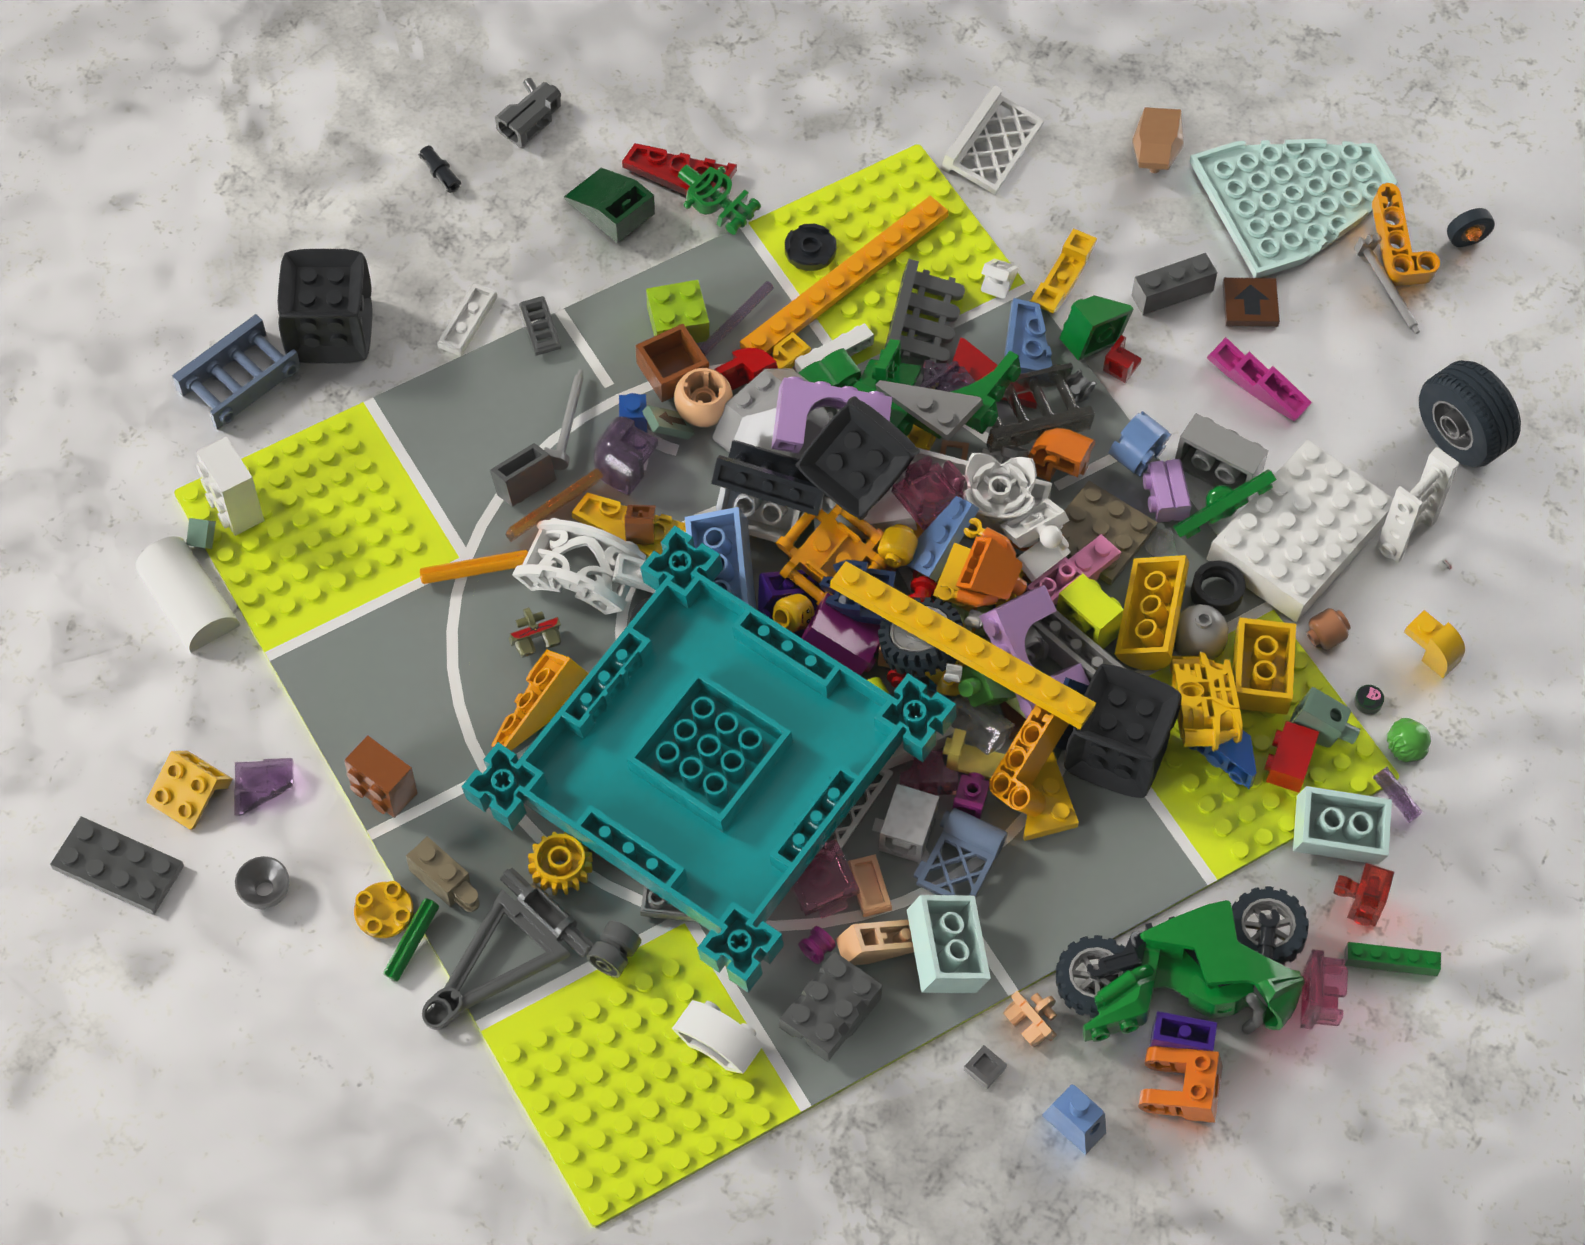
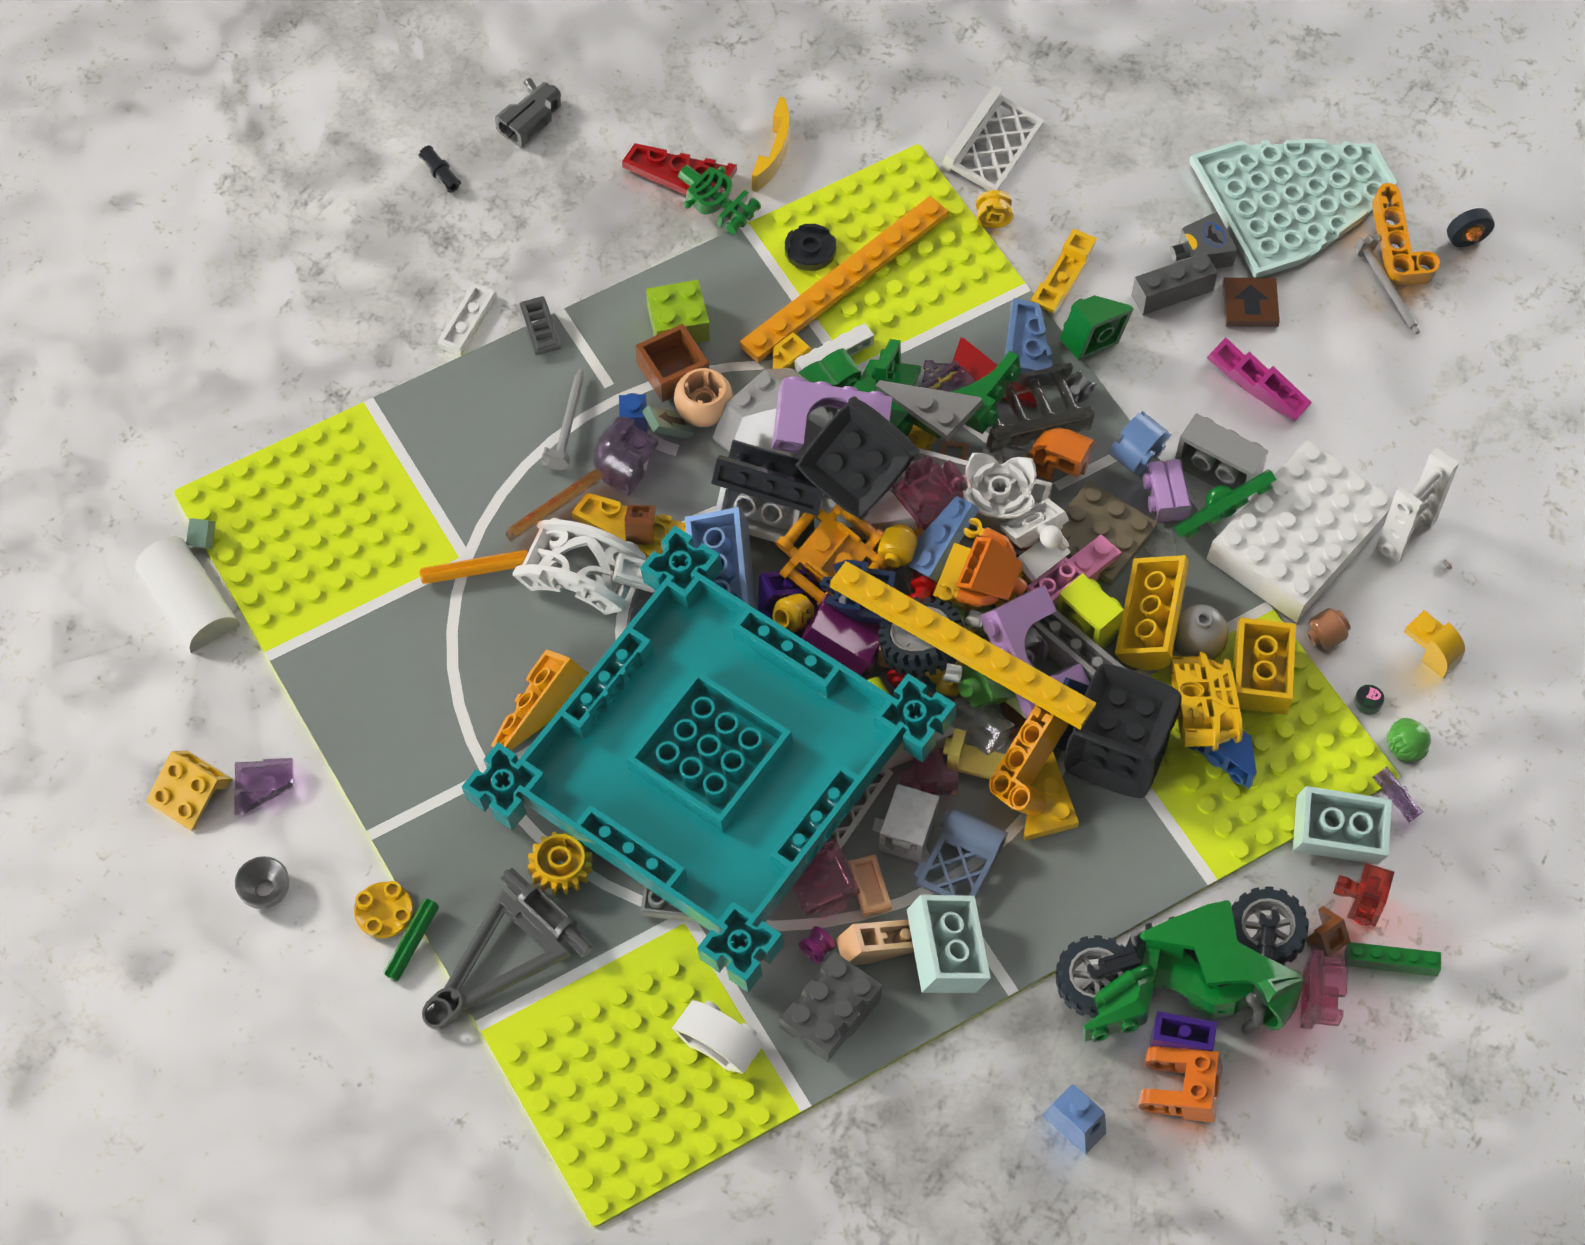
dark grey plate [50,816,184,915] -> none
sand blue fence [172,314,300,429] -> none
white brick [196,437,264,536] -> none
black piece [277,249,372,363] -> none
dark orange piece [344,735,418,818] -> none
dark tan brick [406,836,480,912] -> none
dark grey brick [490,443,557,507] -> none
olive hips [508,607,561,658] -> none
dark green slope [564,167,655,243] -> none
dark grey wheel [587,921,642,978] -> none
bar [699,281,774,356] -> none
red brick [714,348,778,390] -> none
dark grey fence [885,259,965,367] -> none
magenta brick [952,772,989,819] -> none
flat silver plate [964,1045,1007,1090] -> none
white slope [981,259,1019,299] -> none
light nougat hips [1003,991,1057,1047] -> none
red panel [1103,335,1142,383] -> none
medium nougat piece [1132,107,1184,173] -> none
black tyre [1190,560,1246,616] -> none
red brick [1264,721,1319,793] -> none
sand green torso [1290,687,1360,748] -> none
black wheel [1419,360,1521,467] -> none
none -> yellow slope [752,97,789,192]
none -> yellow wheel [976,190,1014,229]
none -> dark grey torso [1170,212,1237,269]
none -> dark orange panel [1306,906,1351,957]

